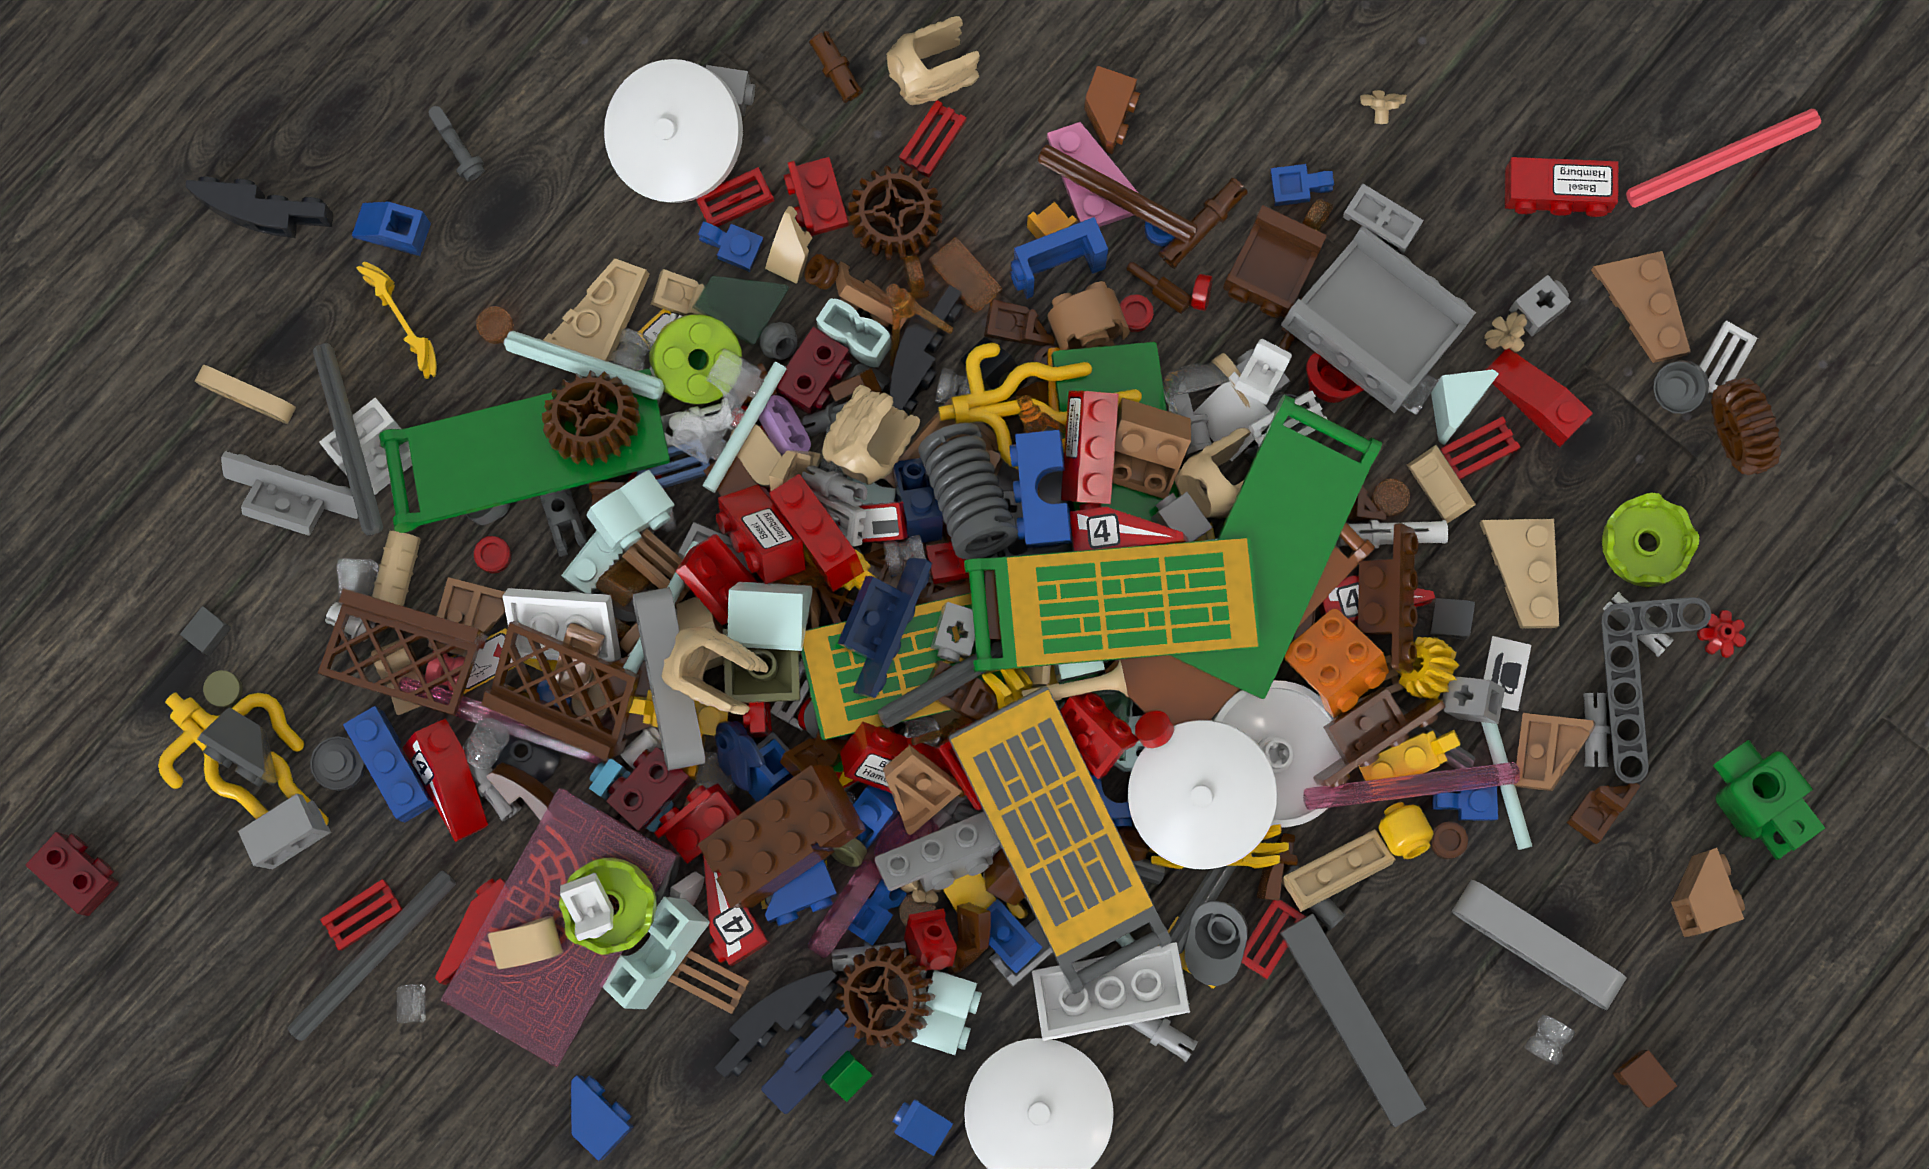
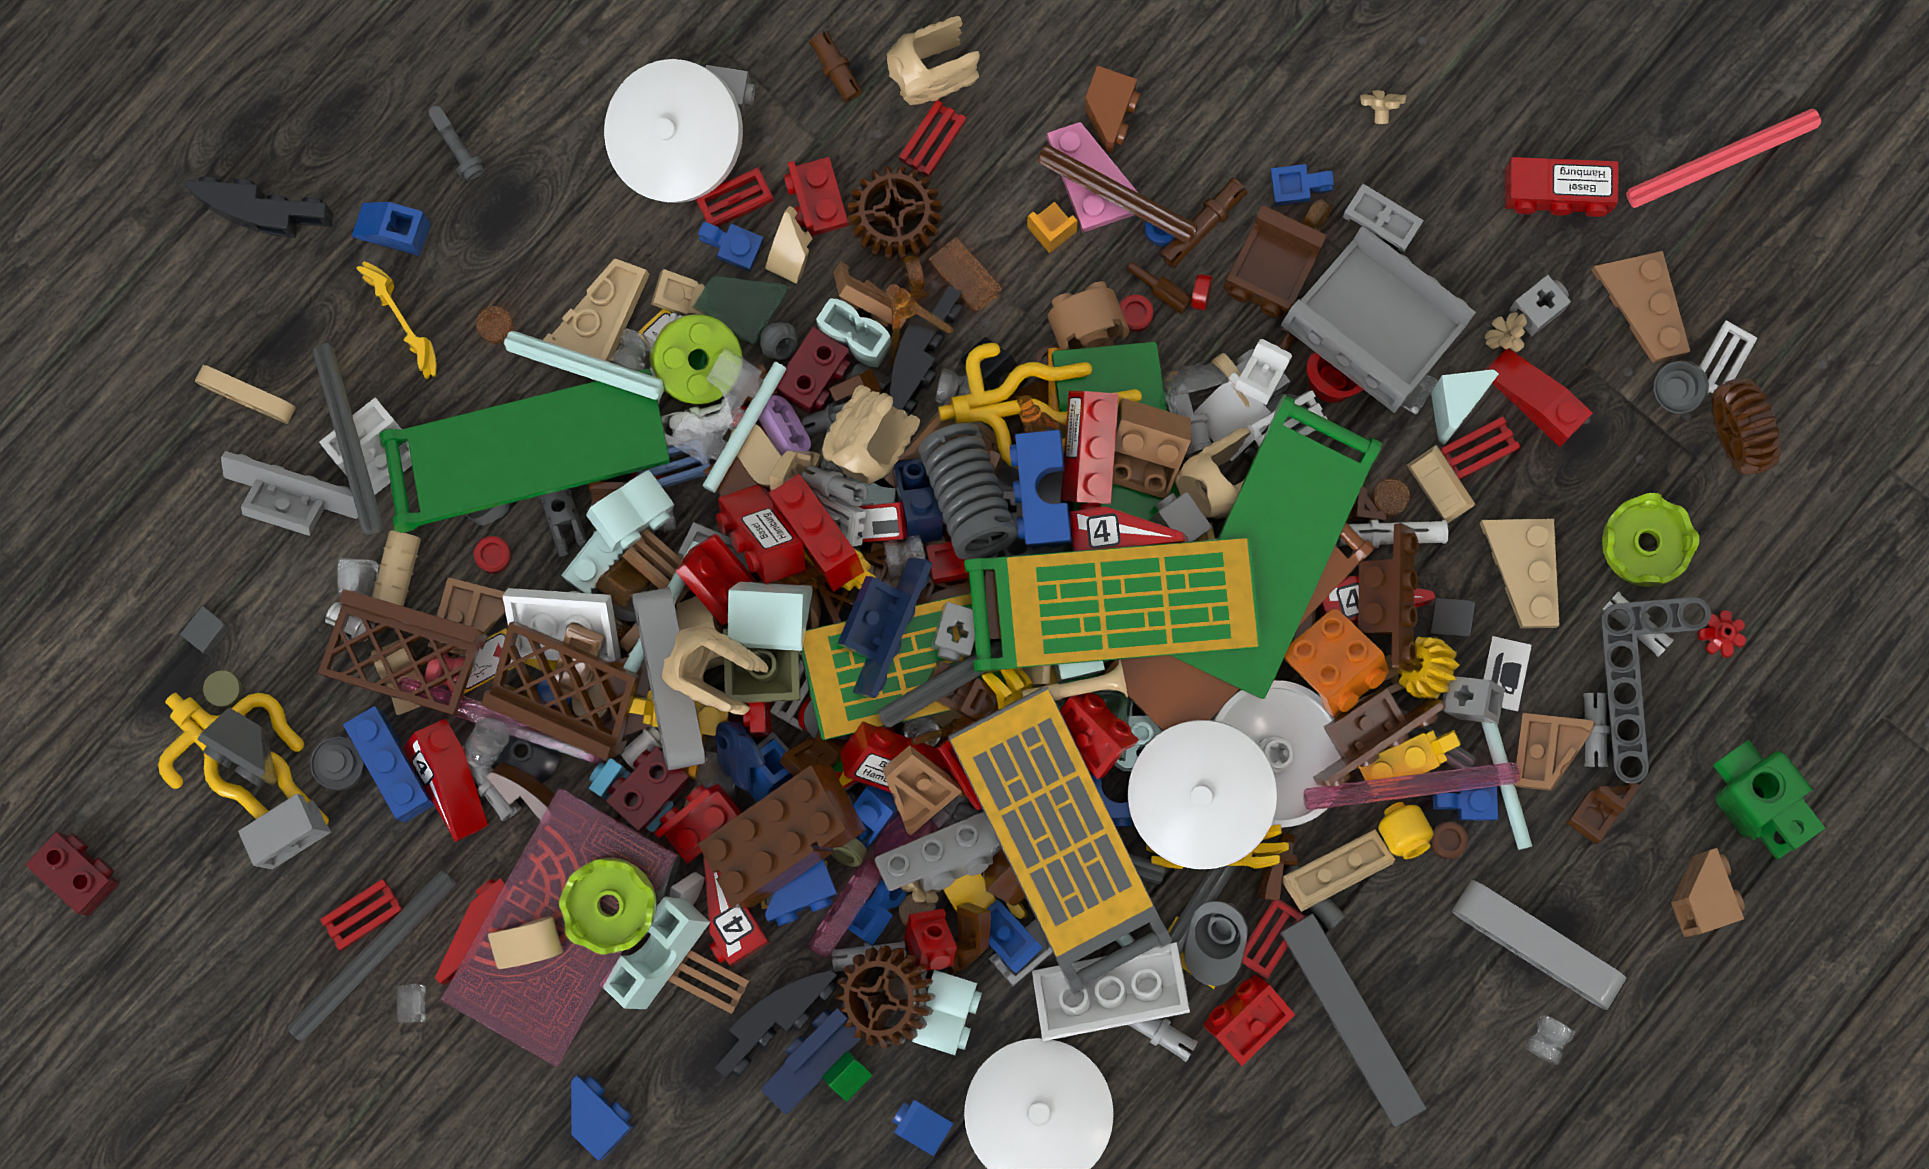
reddish brown gear [542,370,641,466] -> none
white bracket [560,873,614,941] -> none
reddish brown bush [805,254,839,290] -> none
reddish brown slope [984,299,1055,346] -> none
blue panel [1010,217,1108,299] -> none
reddish brown tile [1118,827,1150,861] -> none
red tile [1135,710,1174,748] -> none
reddish brown panel [1612,1050,1677,1108] -> none
none -> red bracket [1203,975,1295,1066]

